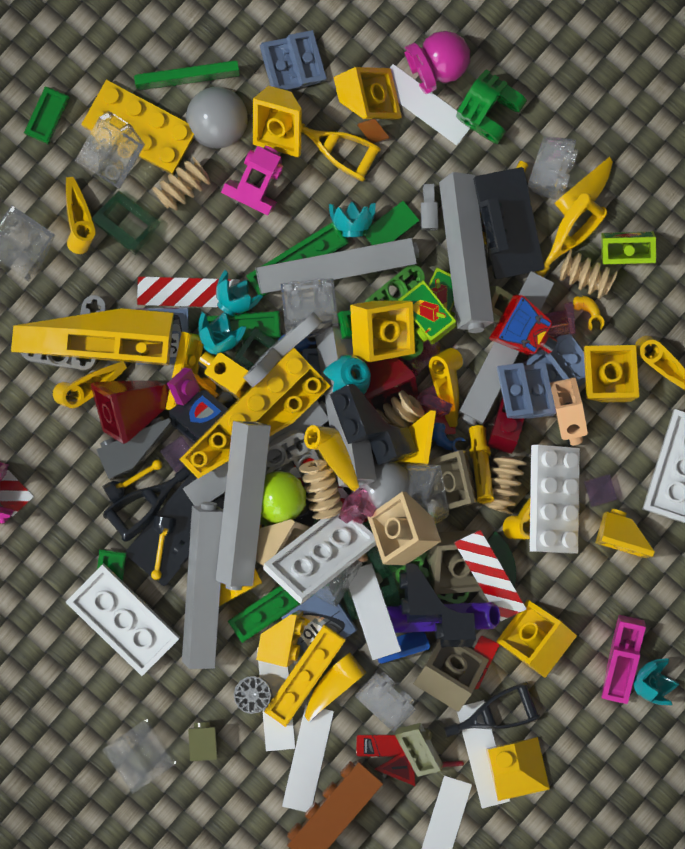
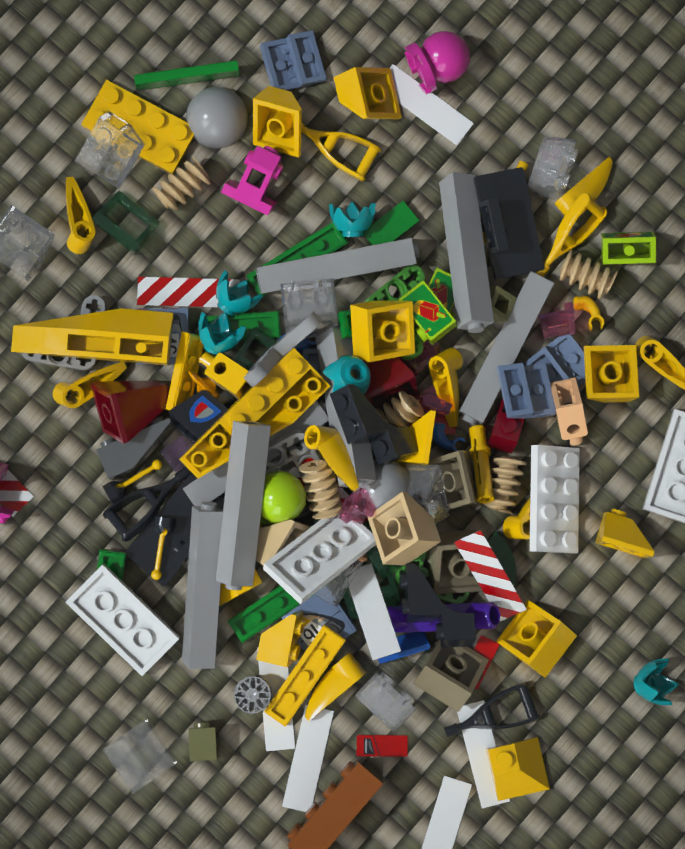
green tile [24,86,70,145] -> none
magenta plate [167,367,200,406] -> none
dark orange sticker [357,119,389,143] -> none
piece [375,752,464,786] -> none
olive tile [395,723,443,777] -> none
light grey bar [421,184,438,231] -> none
green piece [456,69,527,144] -> none
torso [489,295,557,355] -> none
clear purple tile [584,474,617,507] -> none
dark pink slope [601,615,646,704] -> none

